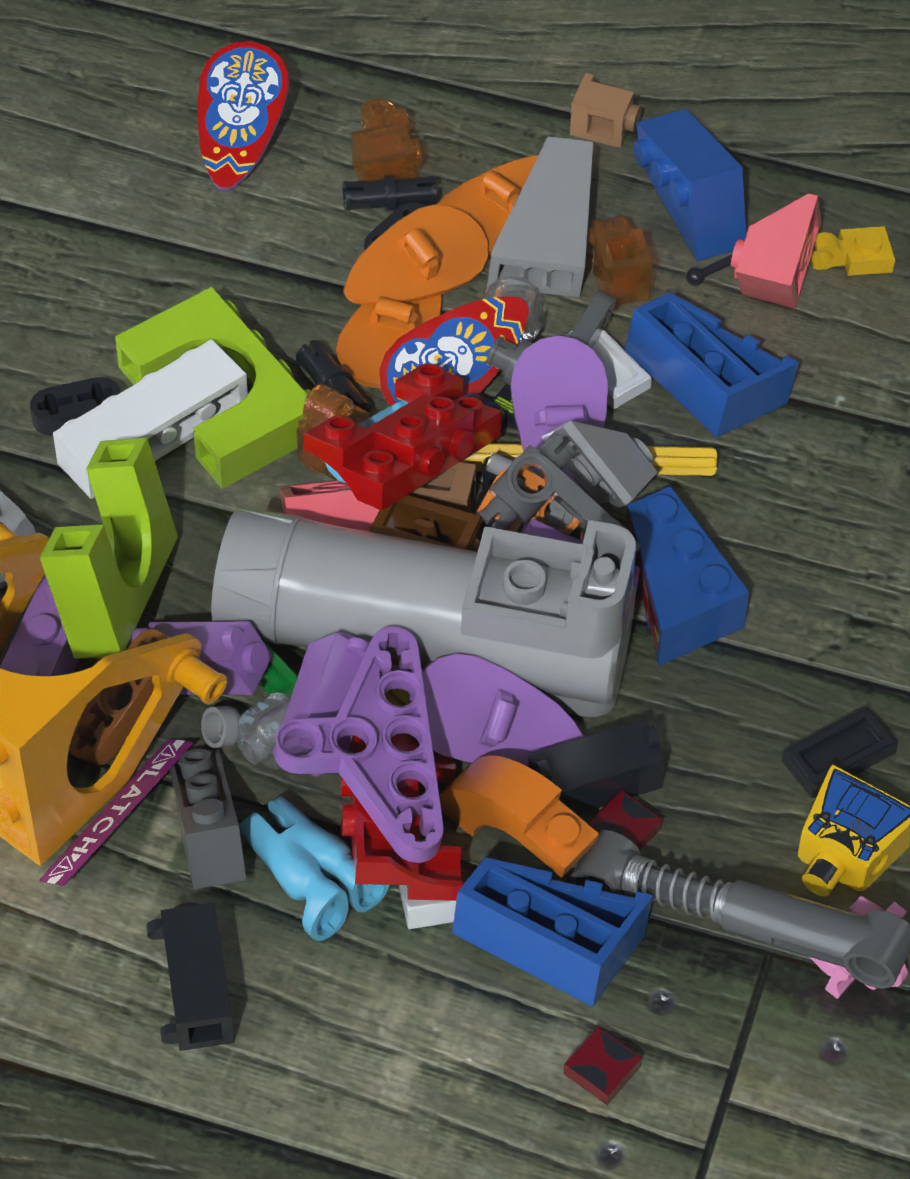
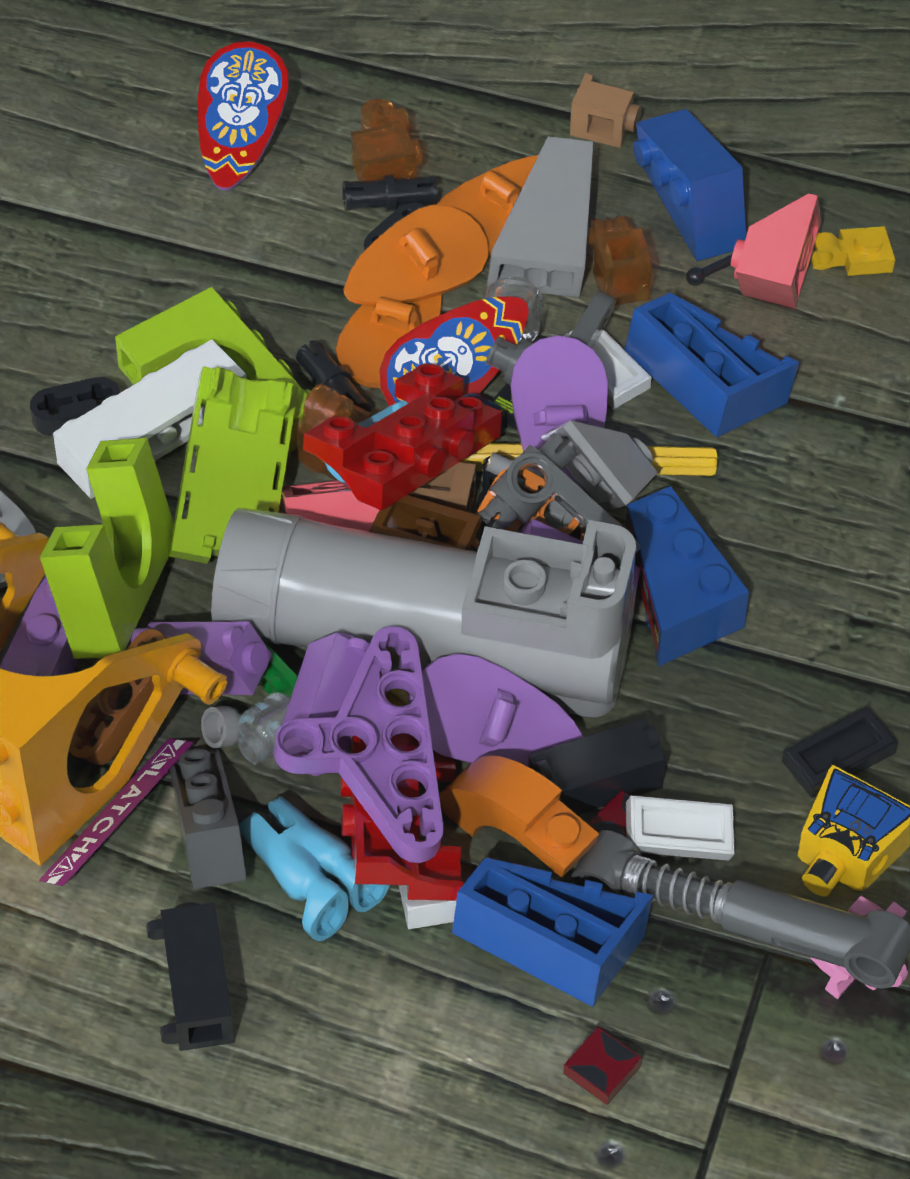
none -> lime piece [168,366,299,564]
none -> white tile [626,796,734,861]

